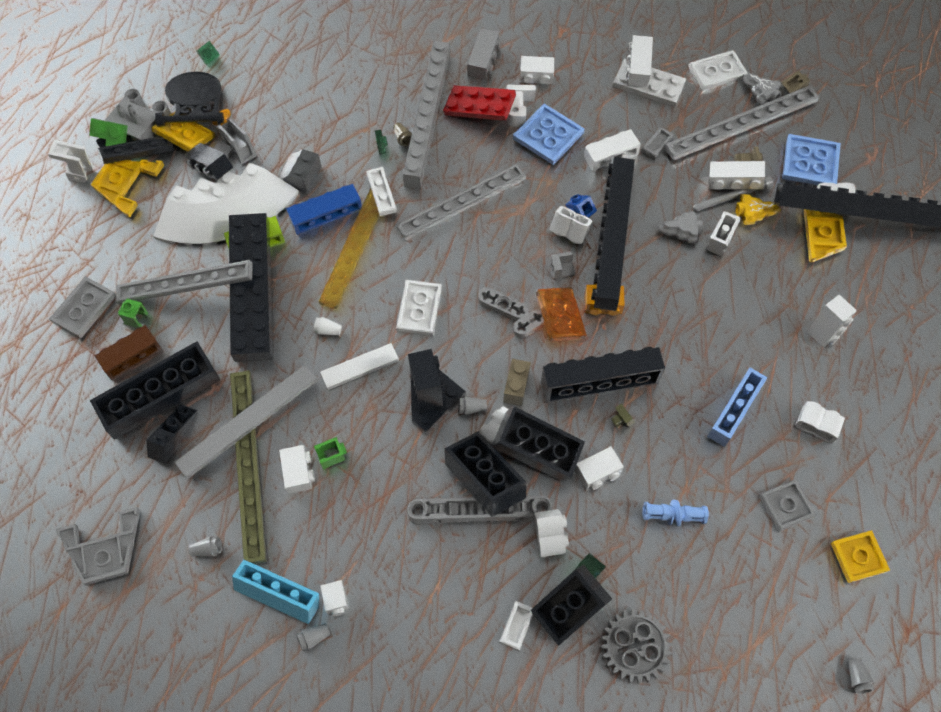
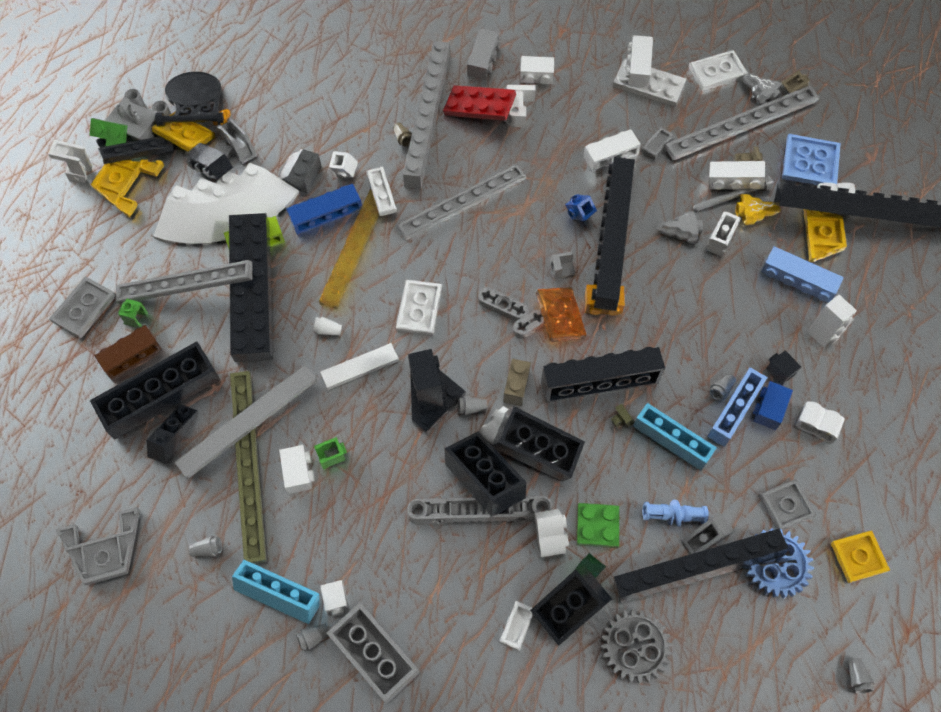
clear green plate [196,41,220,65] -> none
clear green plate [375,130,388,155] -> none
light blue plate [513,103,585,165] -> none
white brick [550,206,592,244] -> none
white brick [574,446,624,491] -> none
none -> light grey brick [327,602,420,704]
none -> white brick [329,151,358,179]
none -> bright green plate [577,503,619,548]
none -> black brick [614,528,788,604]
none -> medium azure brick [633,403,717,471]
none -> light grey slope [682,514,735,554]
none -> light grey cone [709,374,736,401]
none -> light blue gear [745,528,814,599]
none -> blue brick [753,381,793,431]
none -> light blue brick [761,246,844,303]
none -> black brick [766,350,802,385]

